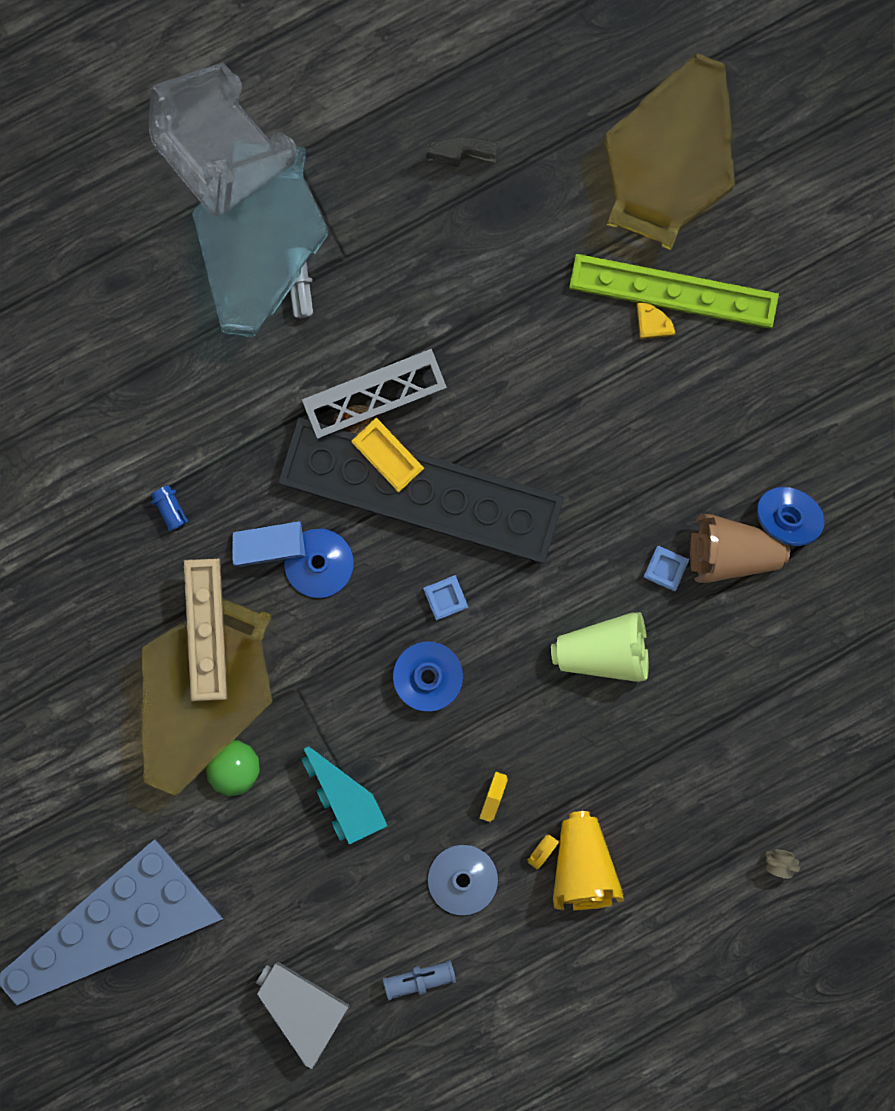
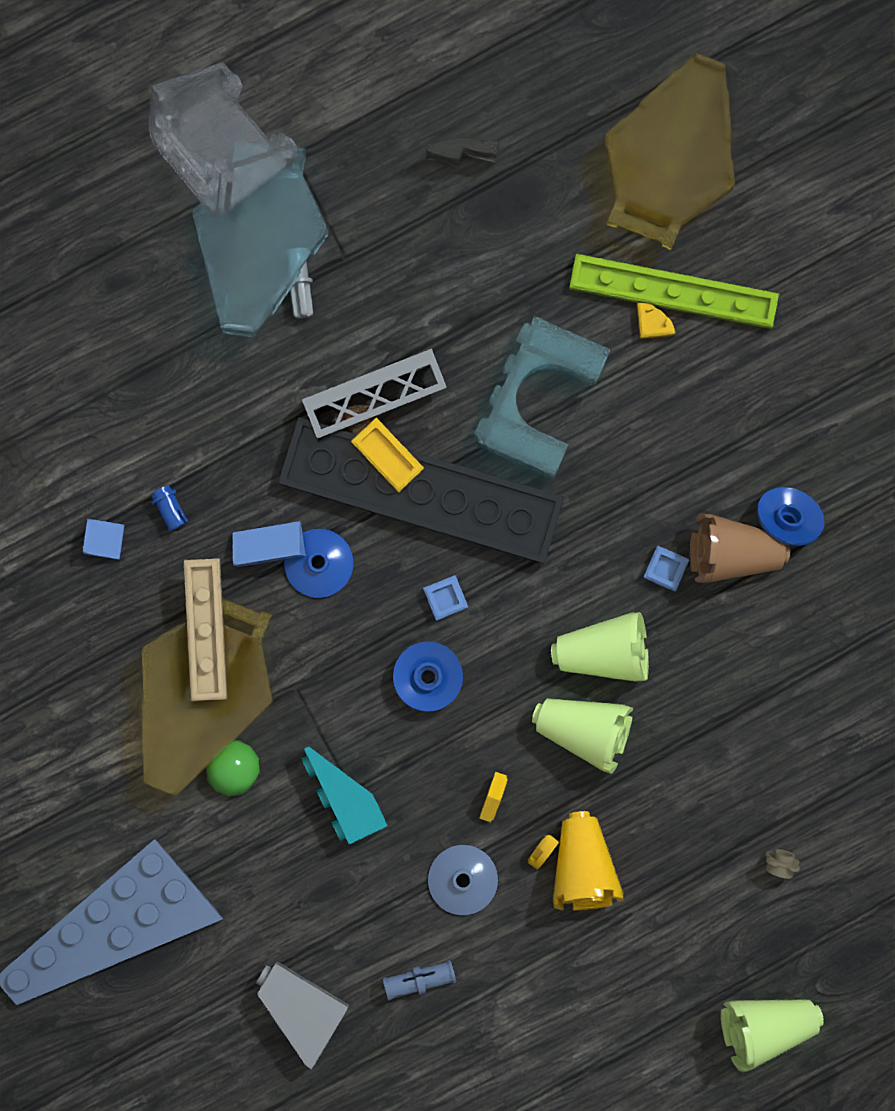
none -> medium blue slope [83,519,125,560]
none -> clear light blue arch [474,316,611,480]
none -> yellowish green cone [532,698,633,773]
none -> yellowish green cone [721,1000,824,1072]

